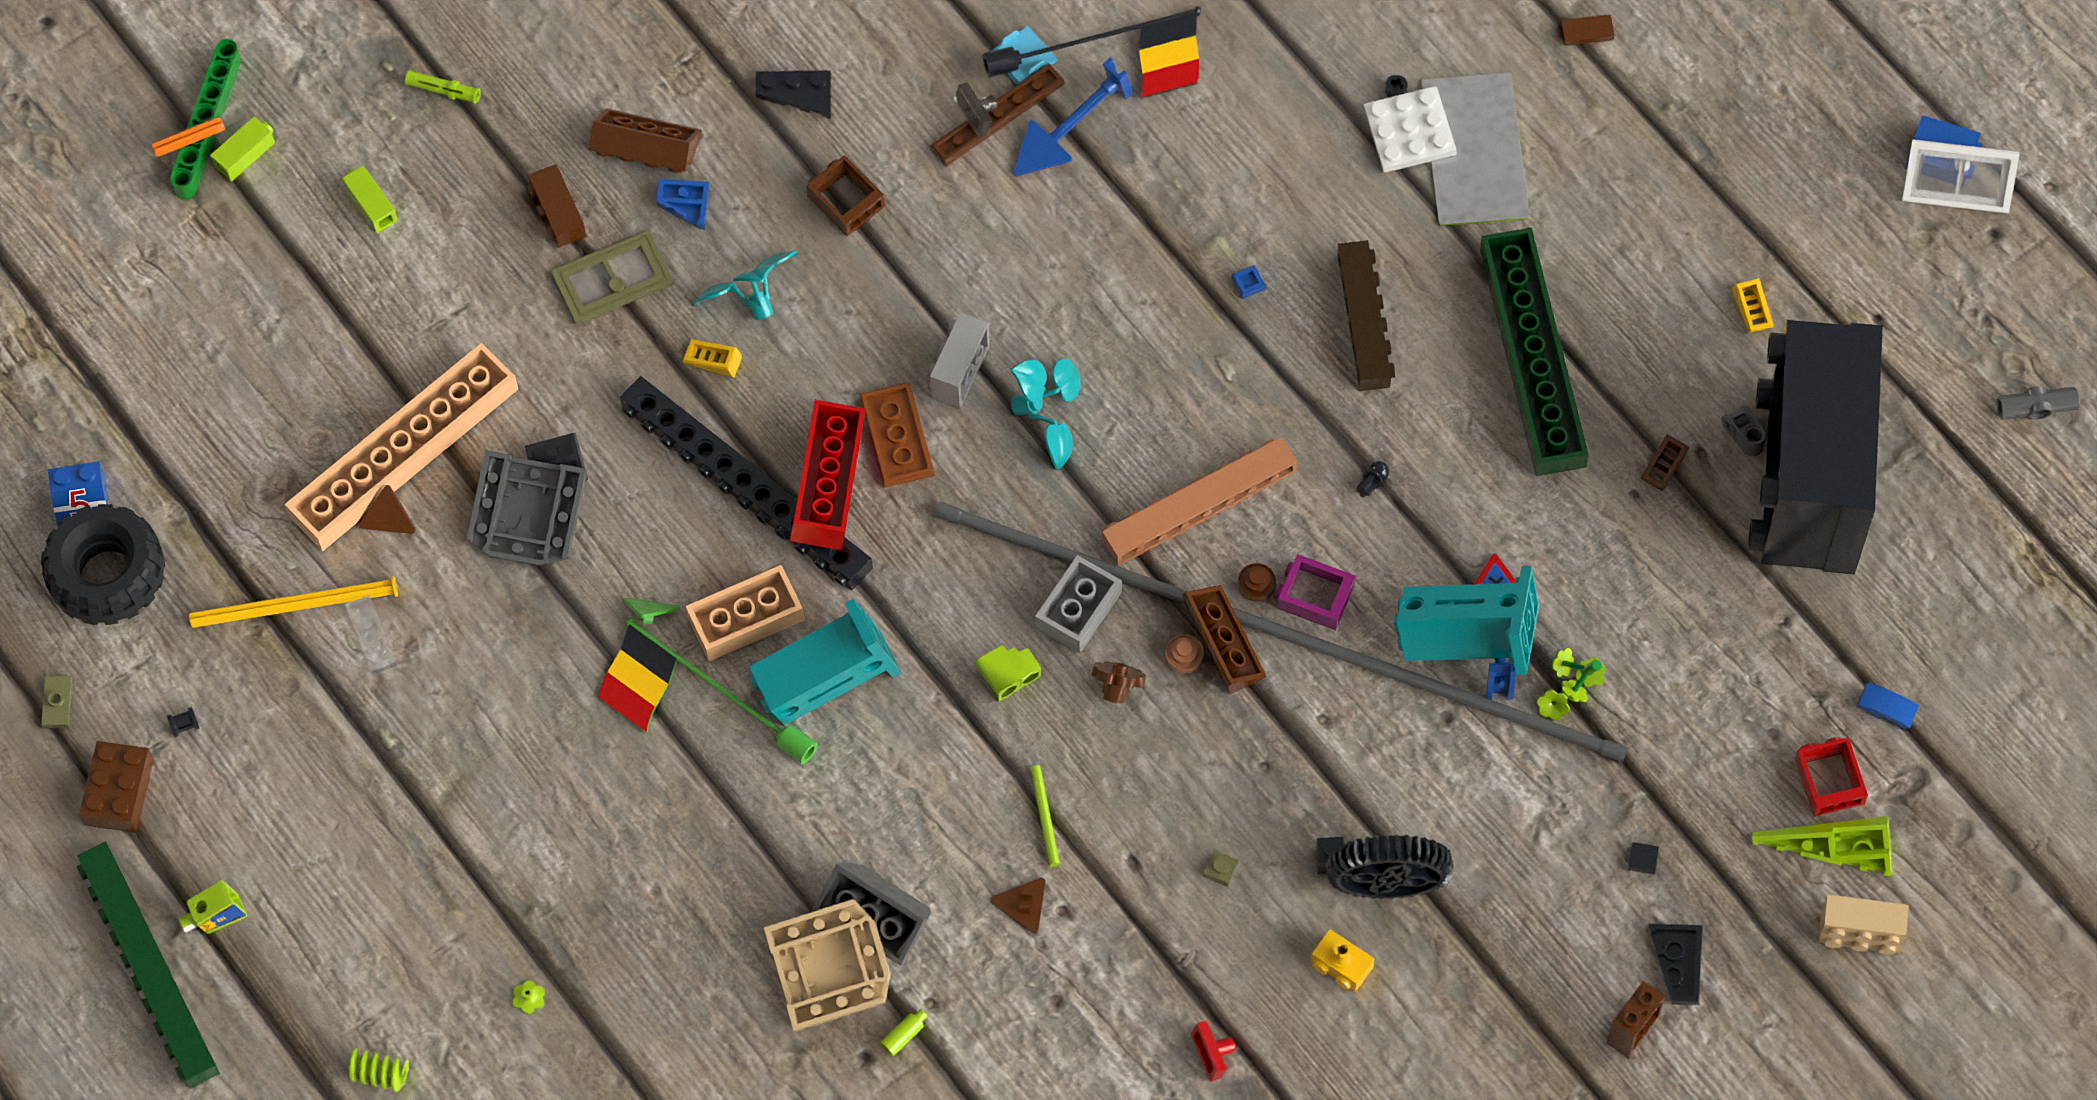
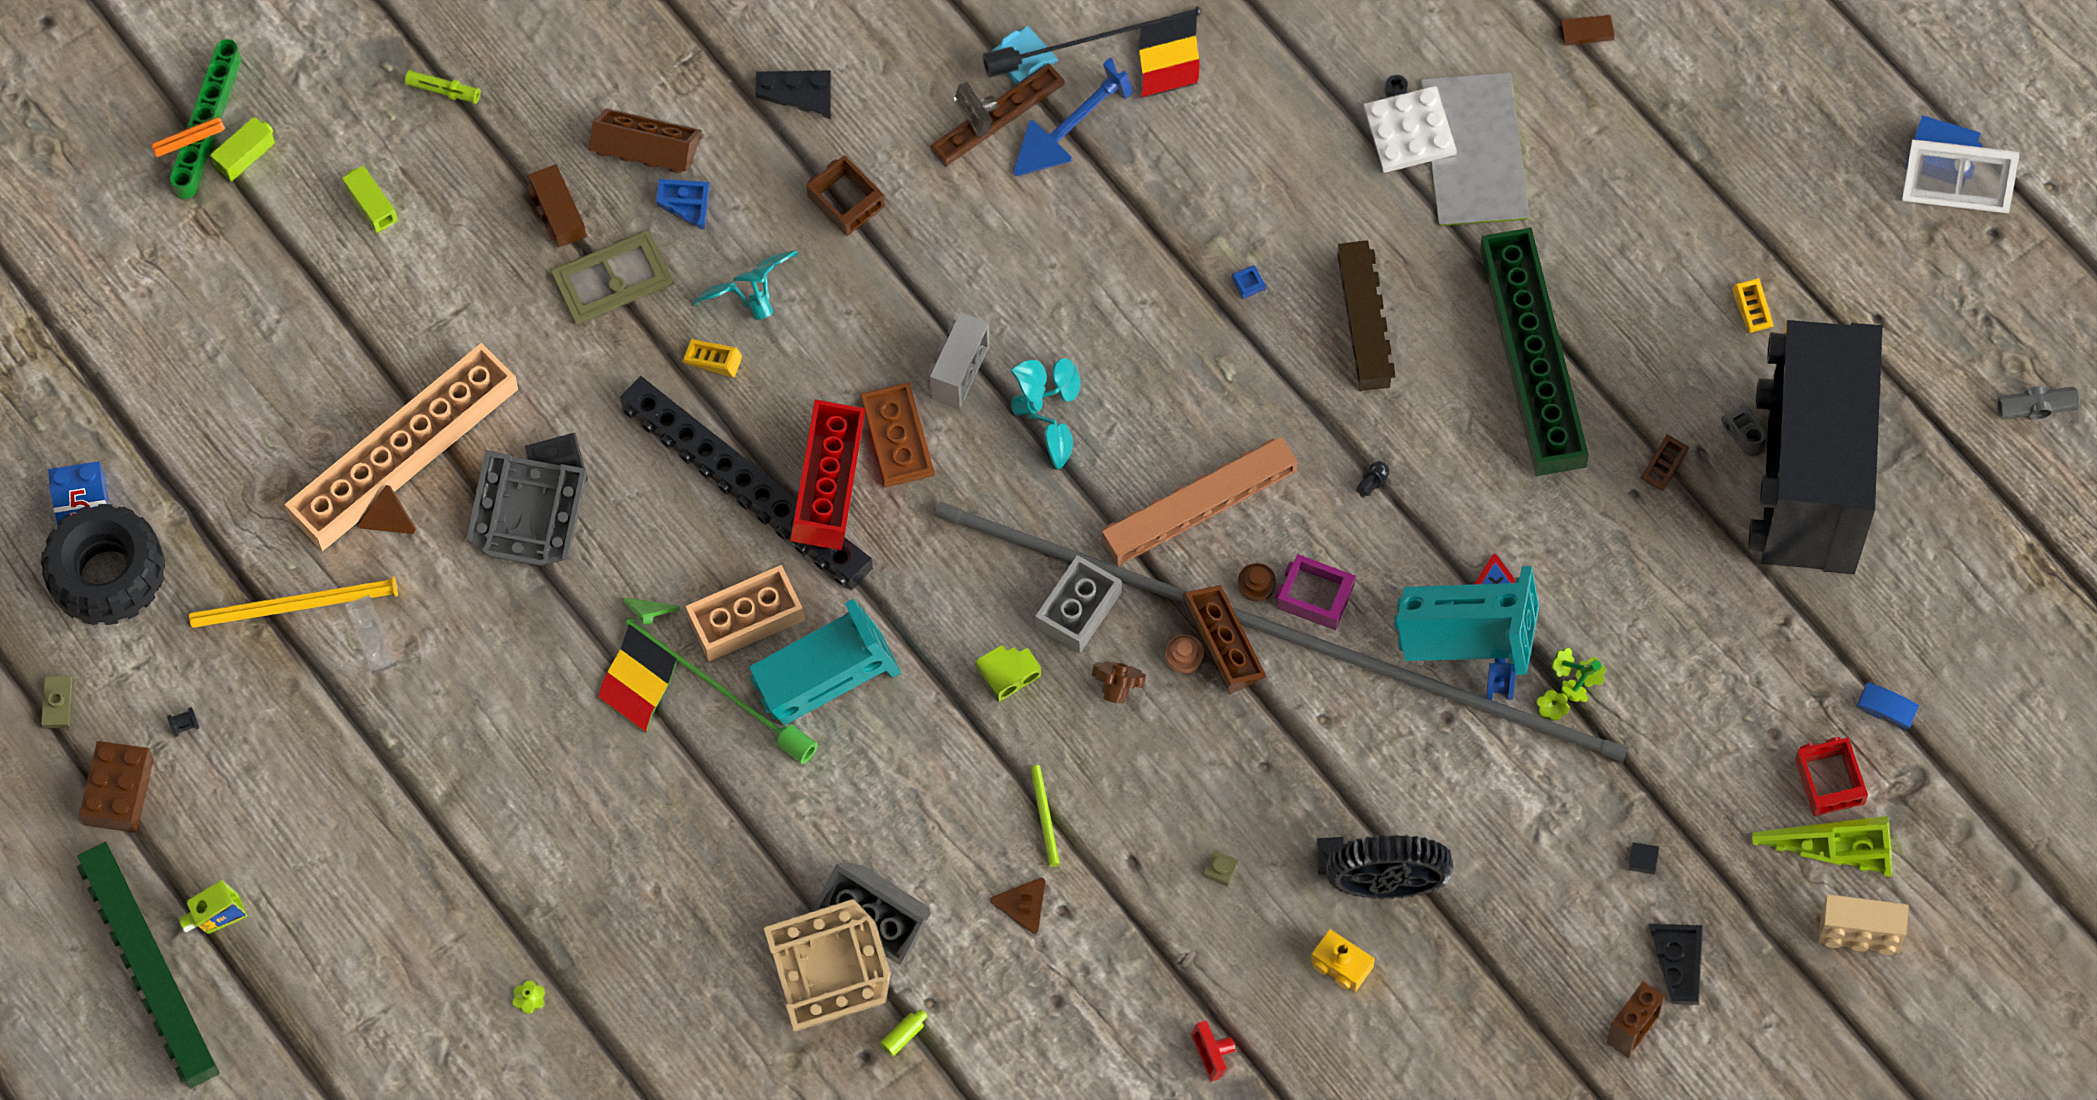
lime piece [349,1047,409,1092] -> none

